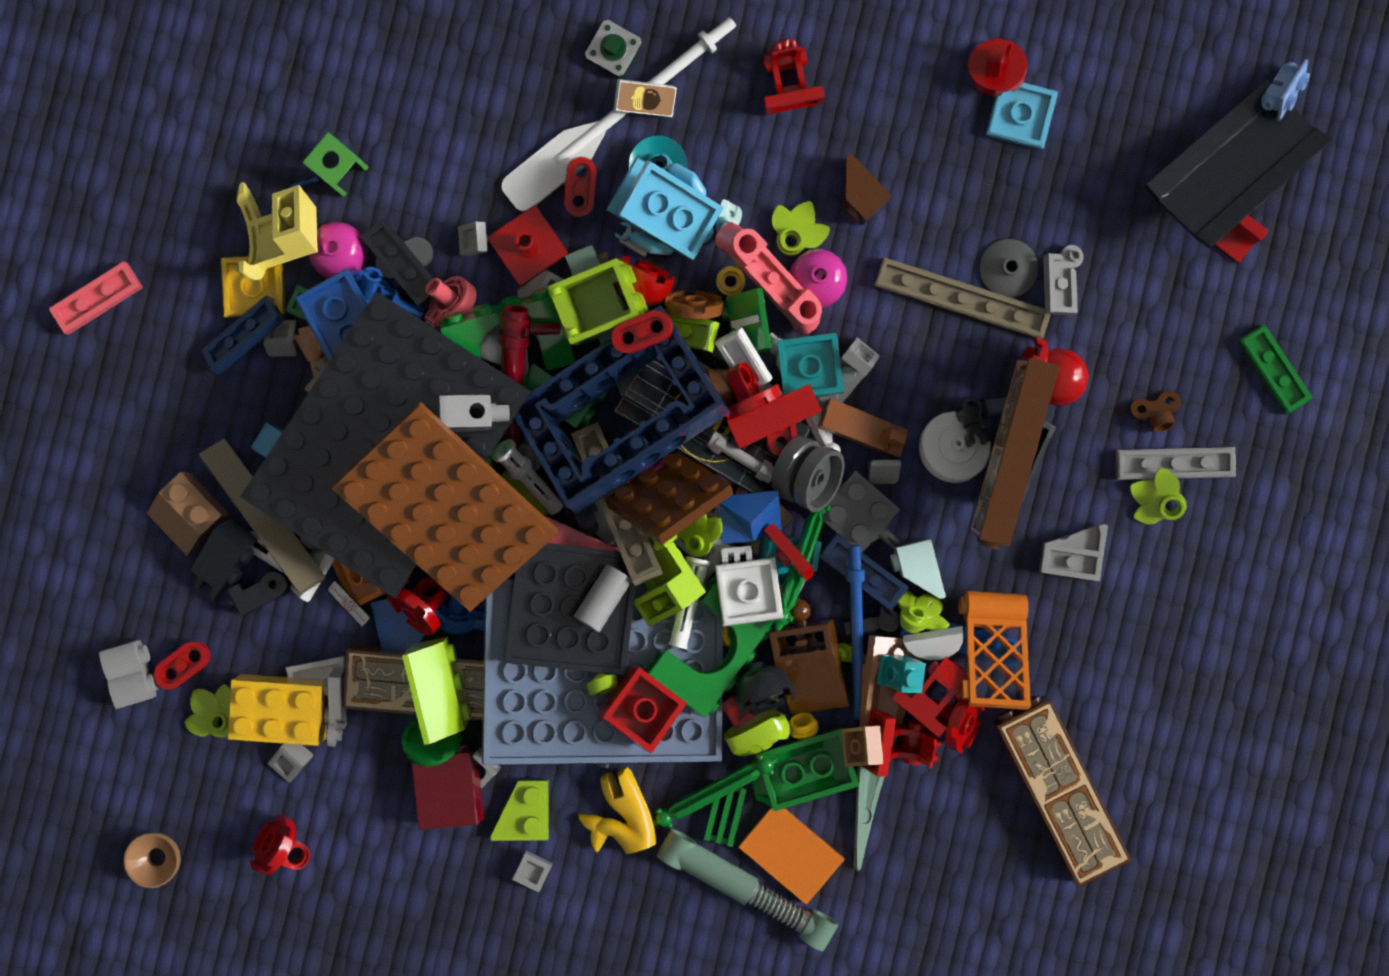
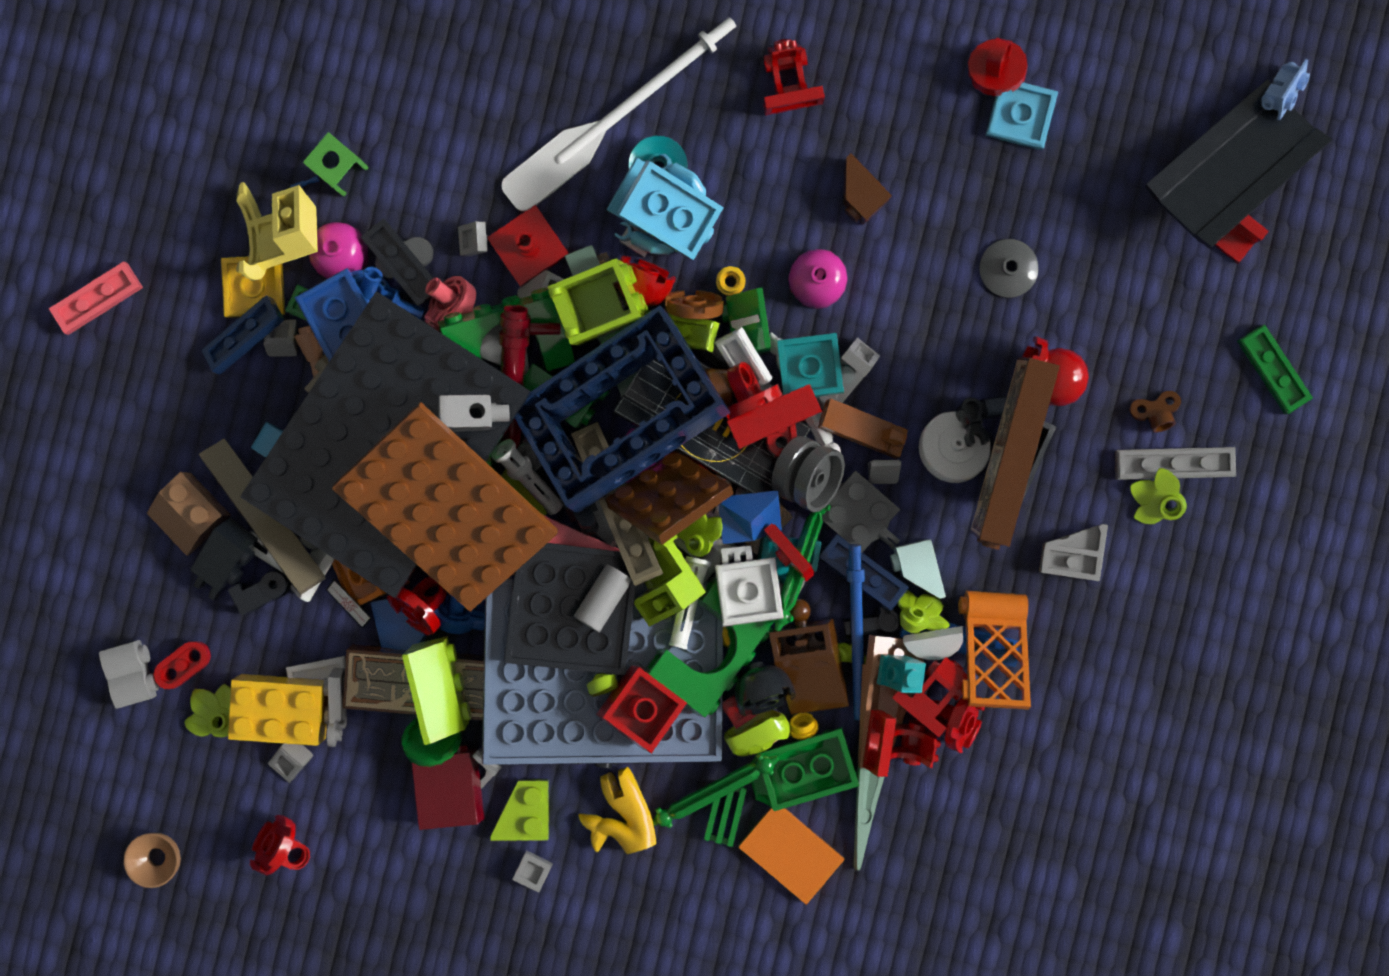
red plate [563,156,597,217] -> none
piece [585,20,642,79] -> none
red plate [611,310,673,354] -> none
tile [613,79,677,117] -> none
sand green piece [656,829,839,951] -> none
light grey bar [706,431,775,483] -> none
coral plate [715,222,822,335] -> none
light aqua piece [716,199,742,233] -> none
lime plate [772,201,830,256] -> none
nougat piece [842,726,883,767] -> none
dark tan tile [874,257,1051,338] -> none
brick [992,695,1132,888] -> none
light grey hinge [1043,245,1084,315] -> none

